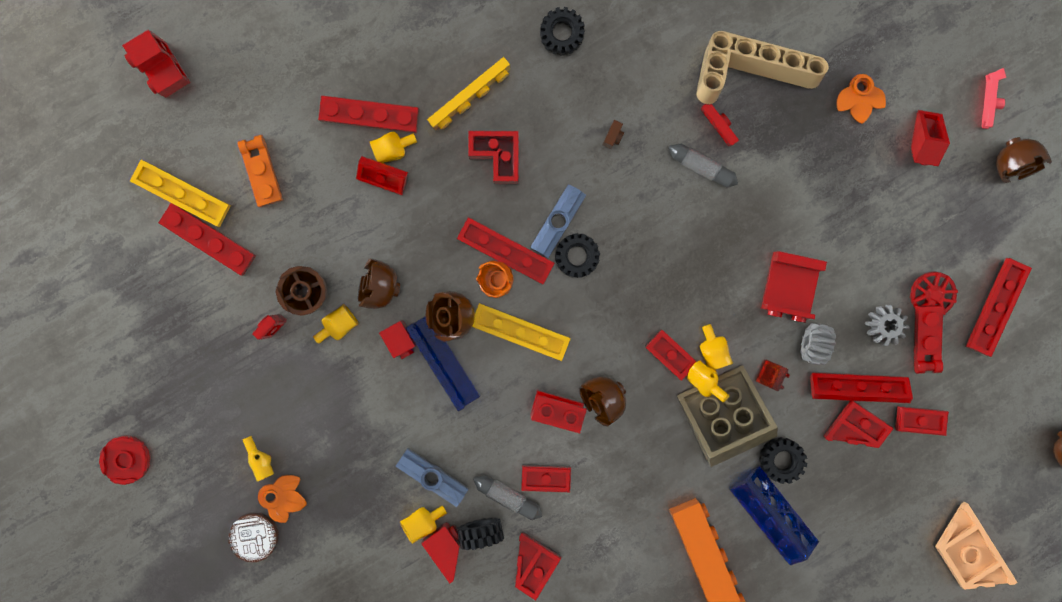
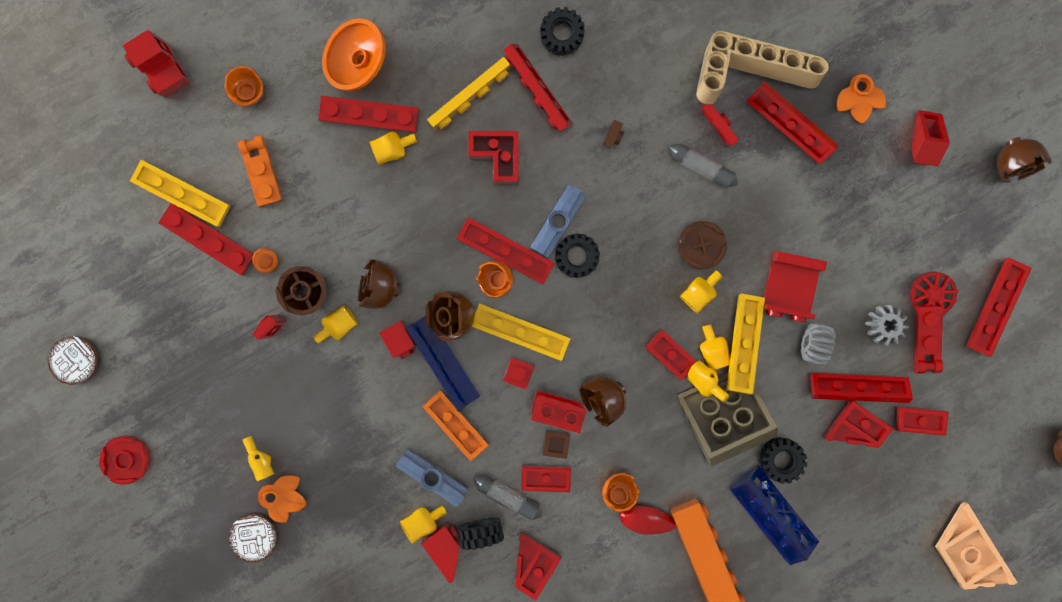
red plate [356,156,408,195] -> none
clear red tile [756,360,790,391] -> none
coral piece [982,68,1006,129] -> none
none -> tile [48,336,99,385]
none -> orange hair [224,66,264,107]
none -> orange tile [252,248,278,273]
none -> orange dish [322,18,386,91]
none -> orange plate [422,390,489,462]
none -> red brick [503,356,535,390]
none -> red plate [504,44,573,131]
none -> reddish brown plate [543,430,570,459]
none -> orange hair [602,473,639,512]
none -> red arm [620,505,676,535]
none -> reddish brown tile [678,221,727,269]
none -> yellow piece [679,270,723,314]
none -> yellow plate [726,294,765,395]
none -> red plate [747,81,838,164]

